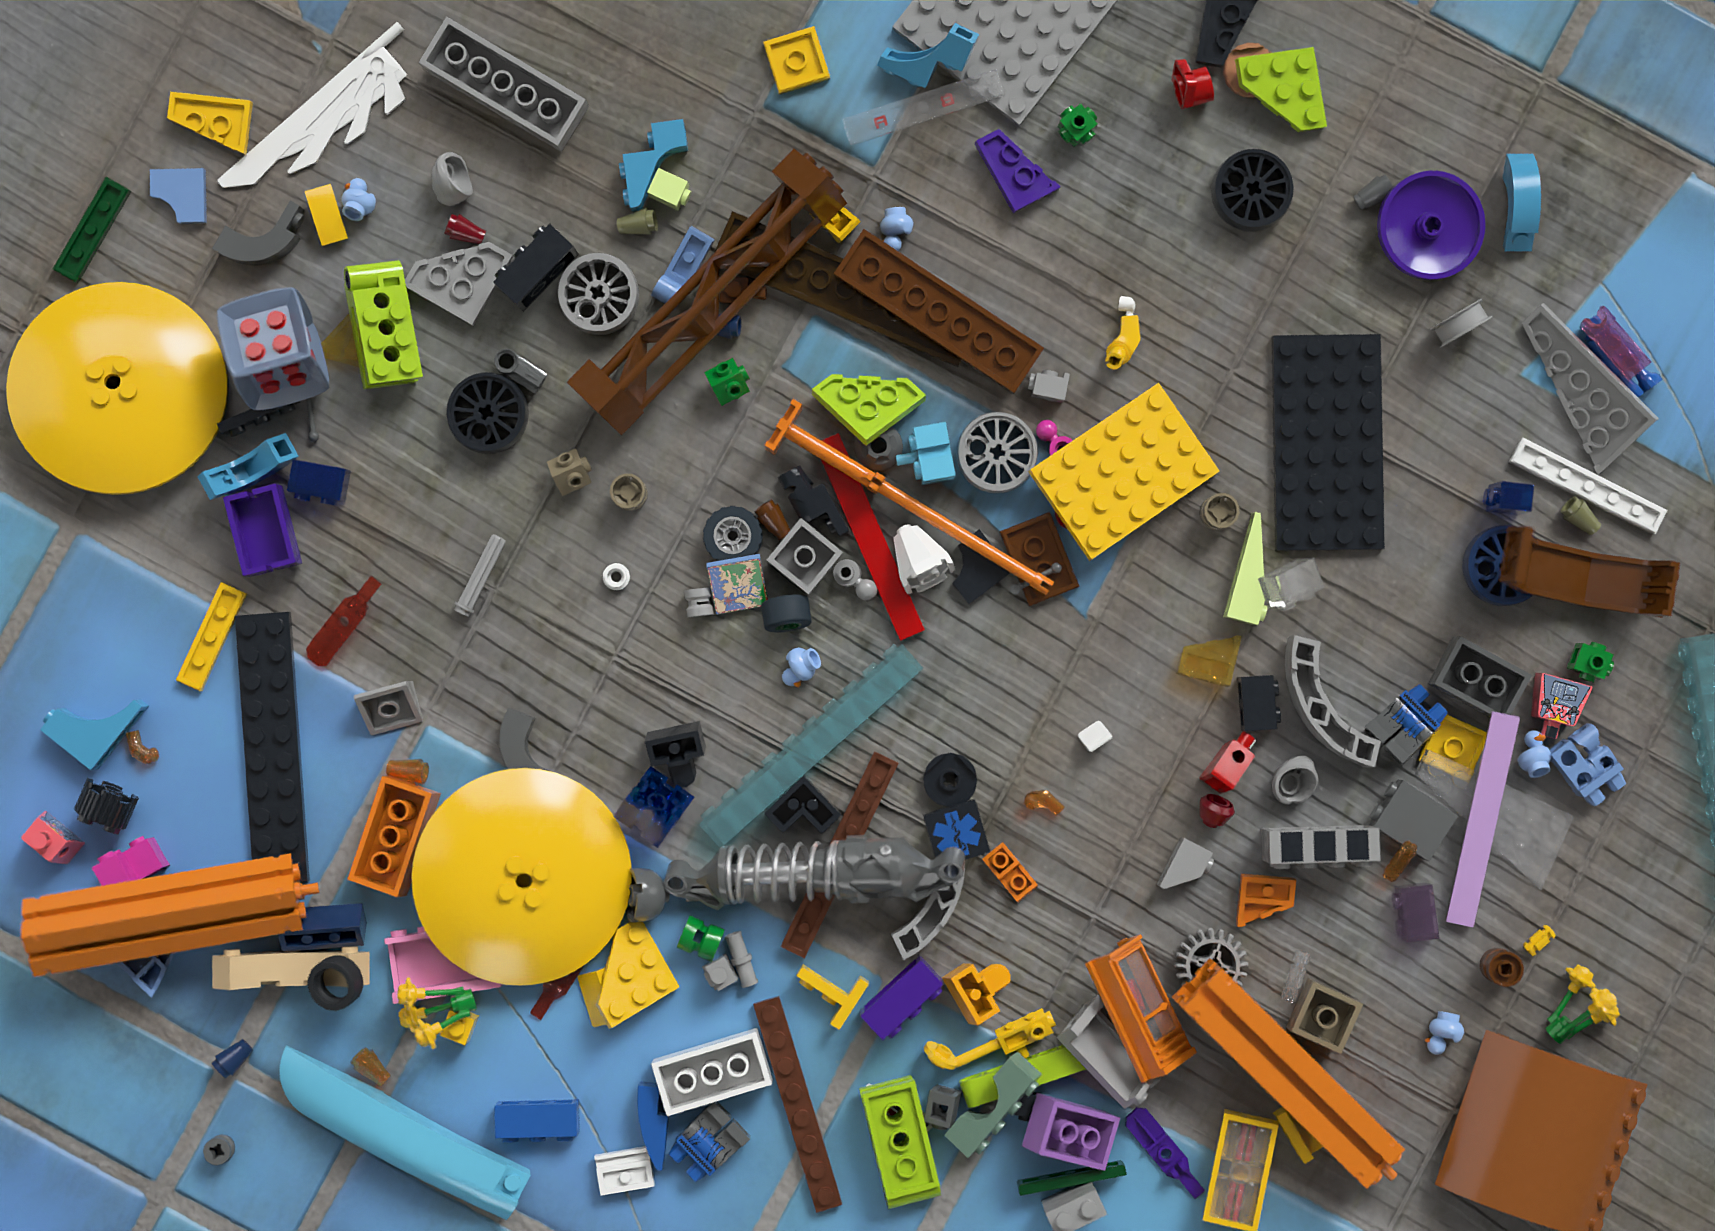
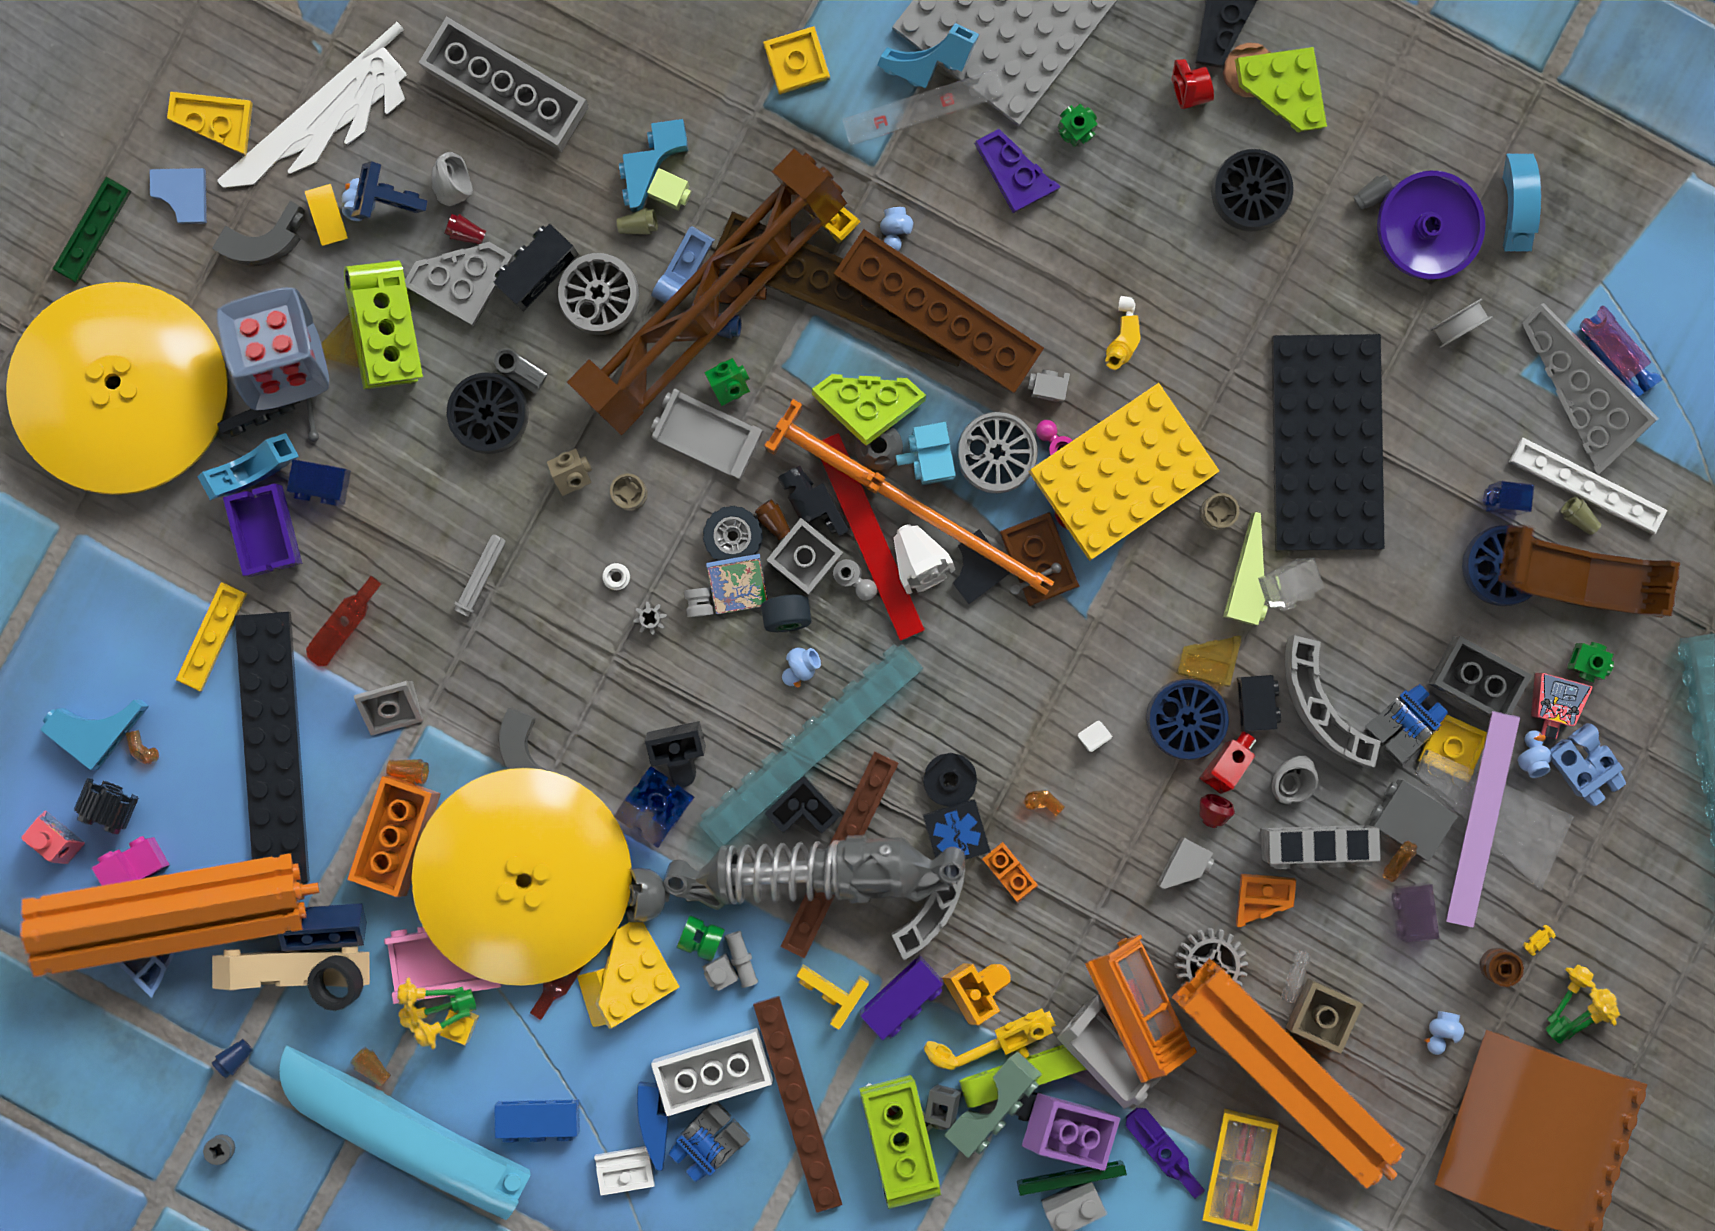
yellow panel [1273,1107,1324,1164] -> none
none -> dark blue bracket [351,161,427,219]
none -> light grey gear [633,602,668,635]
none -> light grey panel [650,389,764,481]
none -> dark blue piece [1146,679,1229,760]

